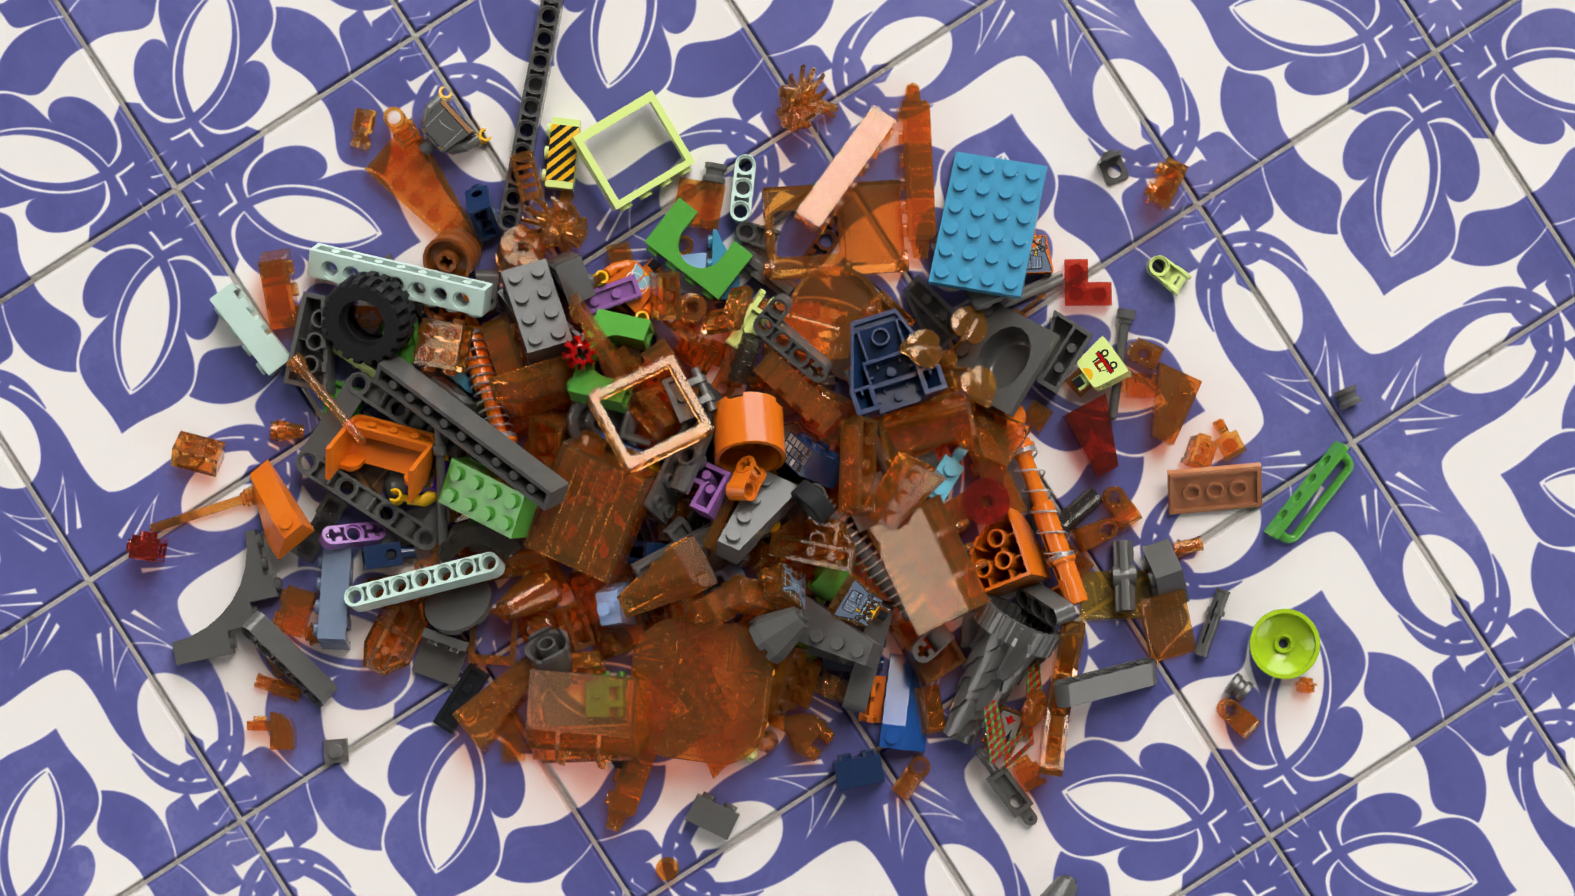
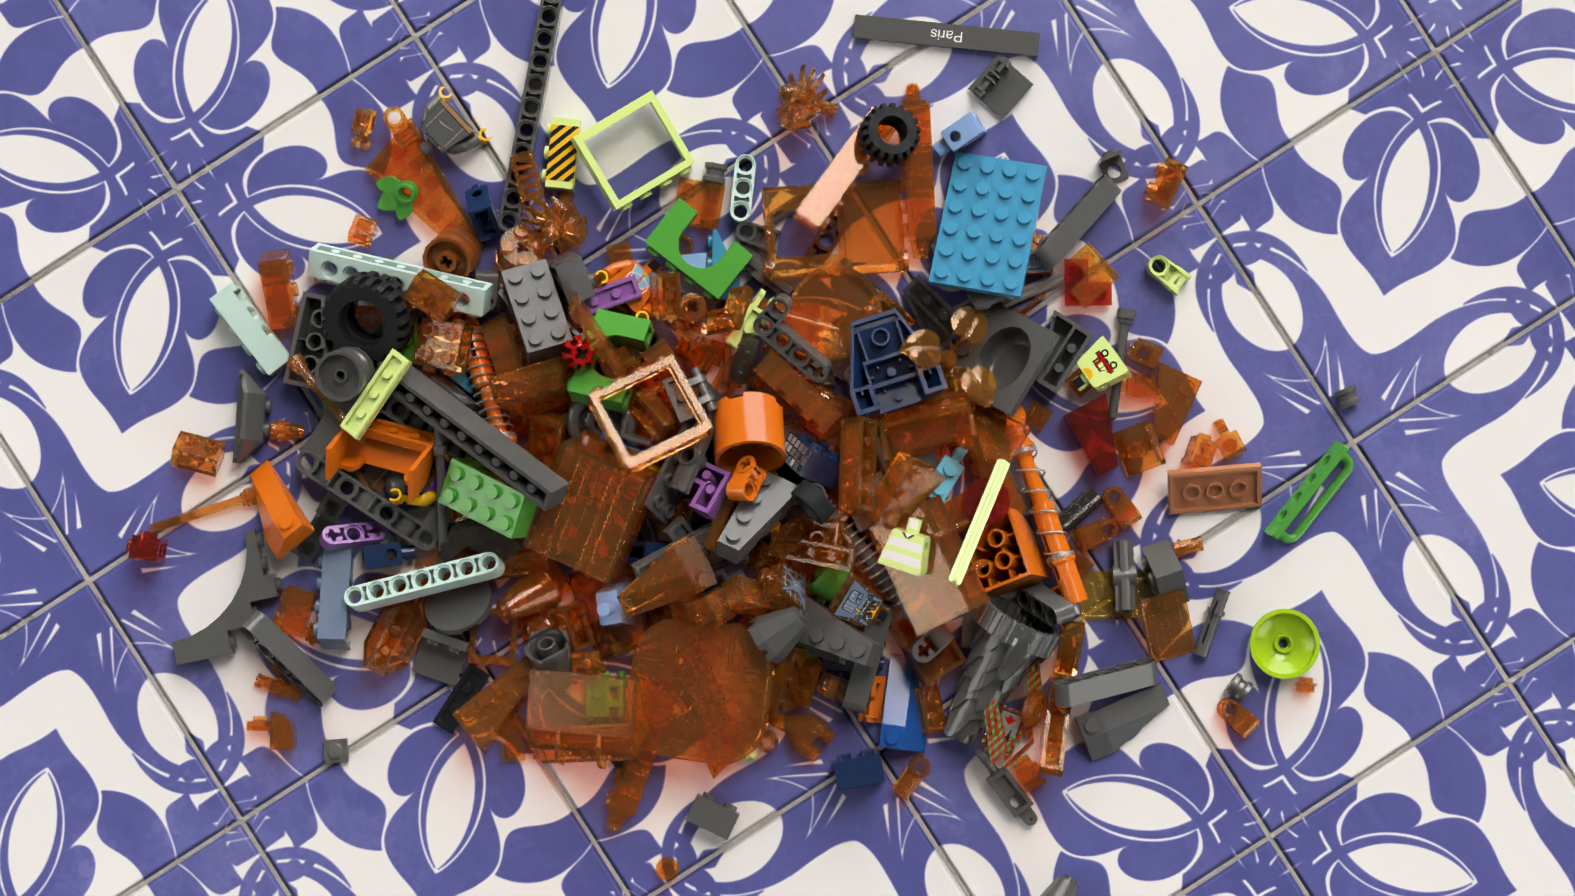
none -> dark grey wedge [232,369,272,464]
none -> dark grey wheel [314,346,375,402]
none -> yellowish green tile [340,349,412,440]
none -> clear orange slope [348,214,378,248]
none -> bright green plate [376,176,419,220]
none -> clear orange brick [403,269,463,323]
none -> dark grey tile [853,14,1040,57]
none -> black tyre [857,103,921,167]
none -> yellowish green torso [878,517,931,576]
none -> light blue torso [933,111,987,156]
none -> yellowish green axle [948,459,1010,586]
none -> dark grey hinge [968,54,1033,119]
none -> dark grey beam [1032,174,1122,270]
none -> clear orange plate [1070,242,1120,309]
none -> dark grey wedge [1074,683,1170,761]
none -> clear orange plate [1111,419,1166,477]

